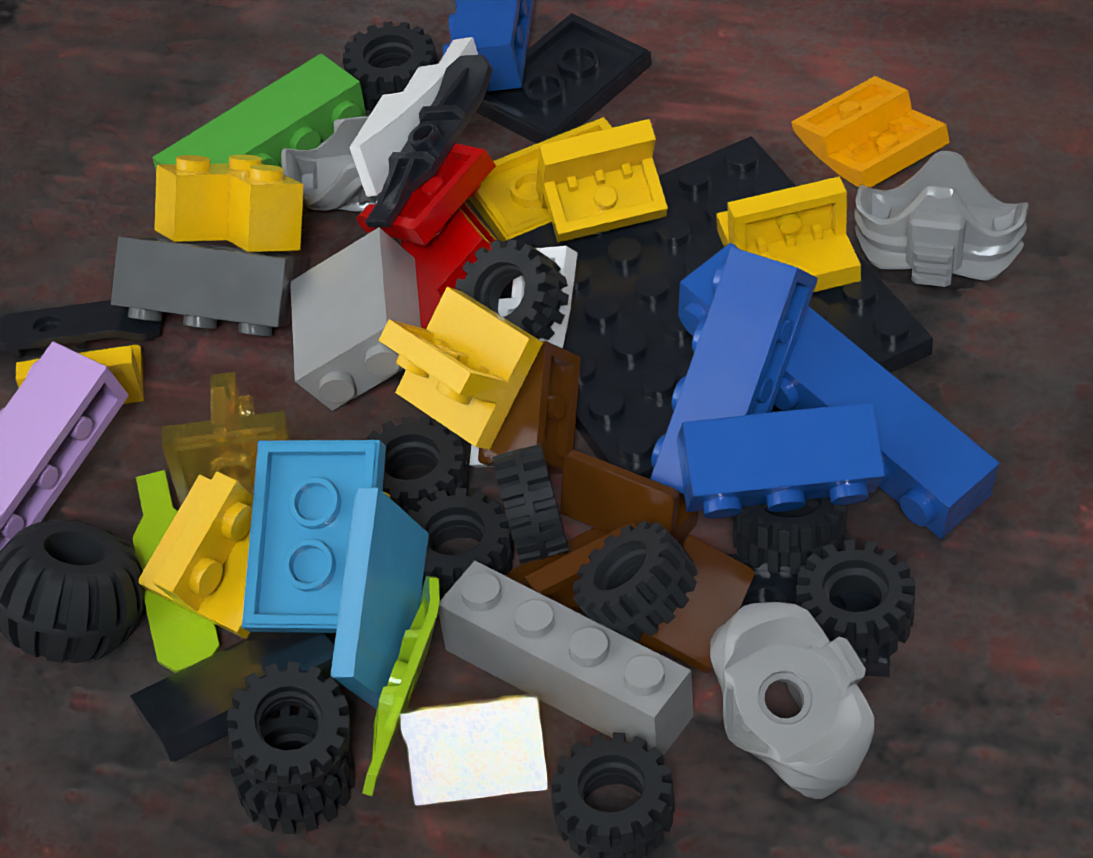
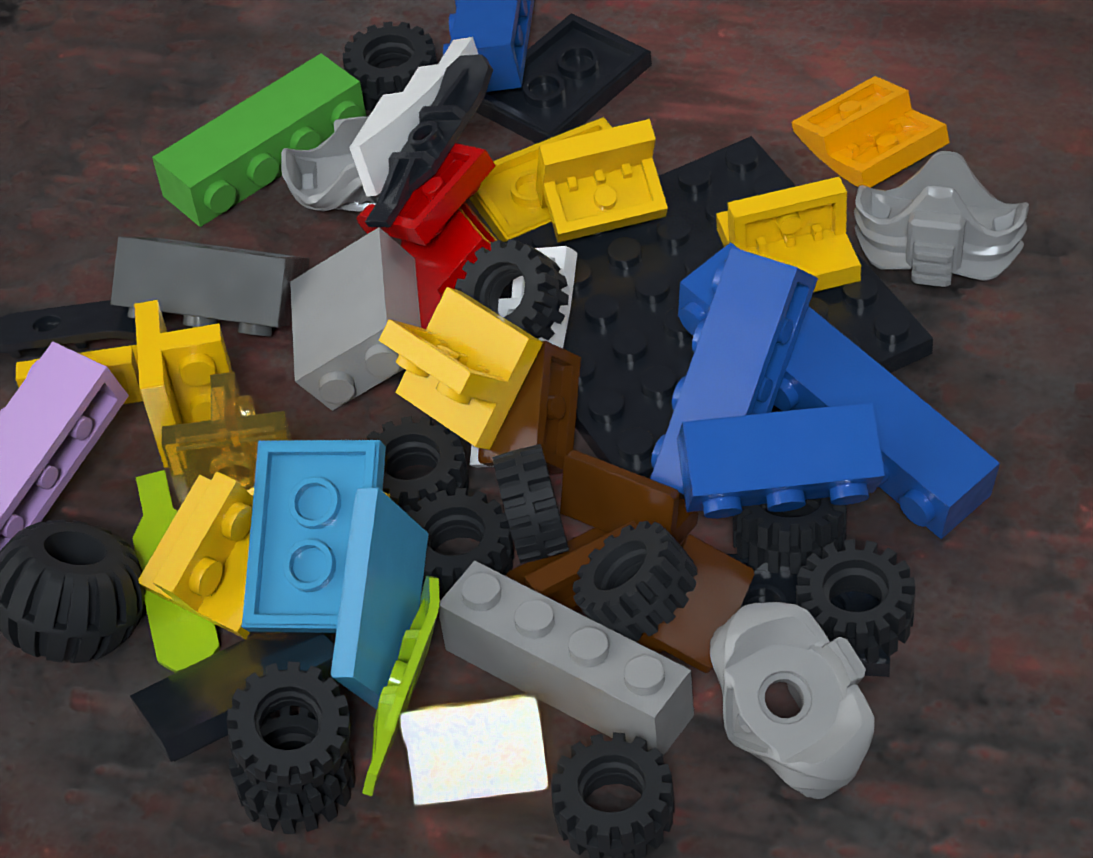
yellow brick [154,154,304,252] -> none
none -> yellow bracket [134,300,242,468]

